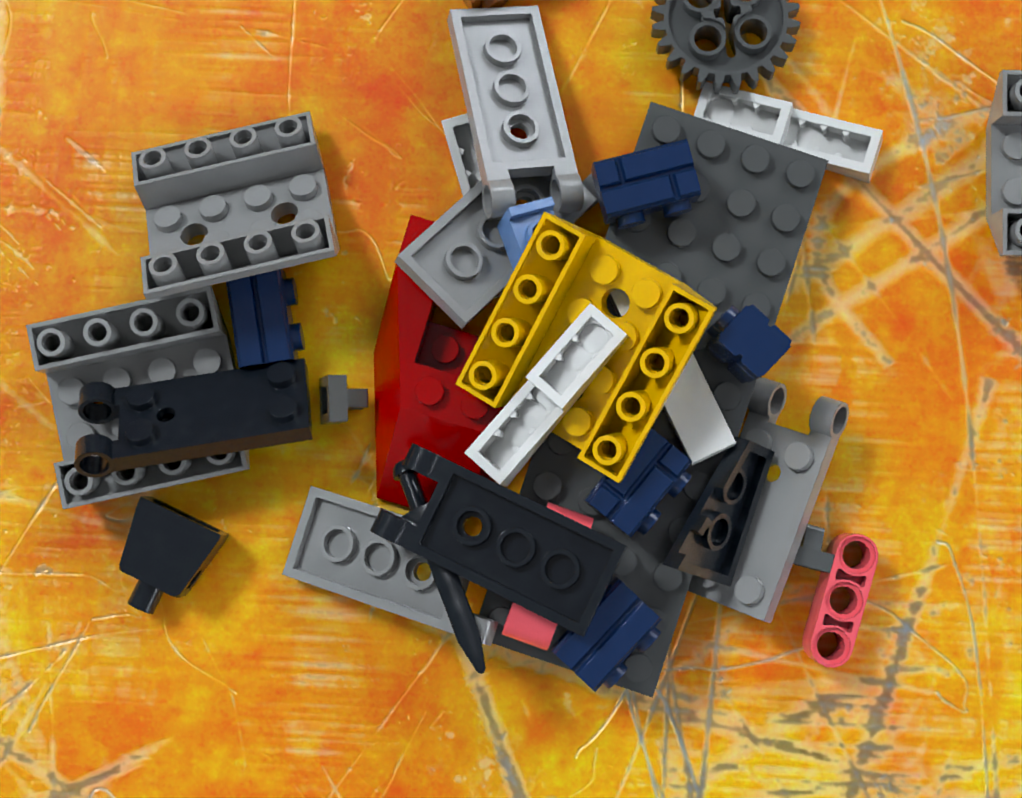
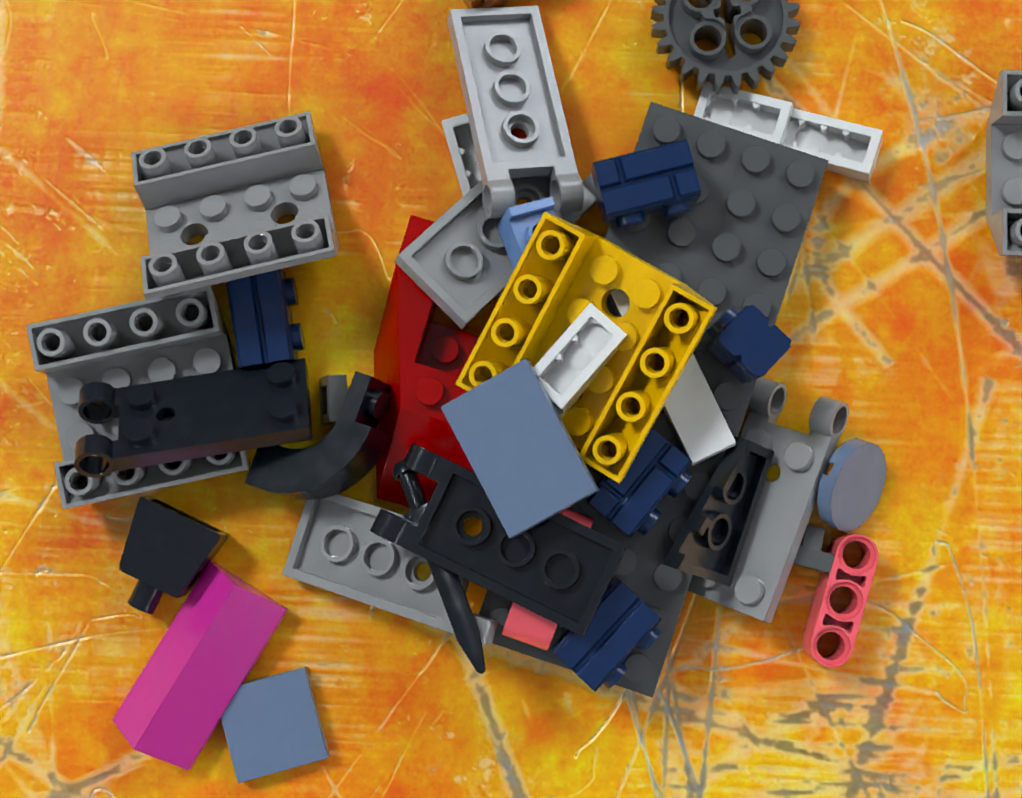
none -> dark pink slope [112,561,288,770]
none -> sand blue tile [221,666,330,783]
none -> black arch [245,371,392,500]
none -> sand blue tile [441,358,600,538]
none -> sand blue tile [816,438,887,532]

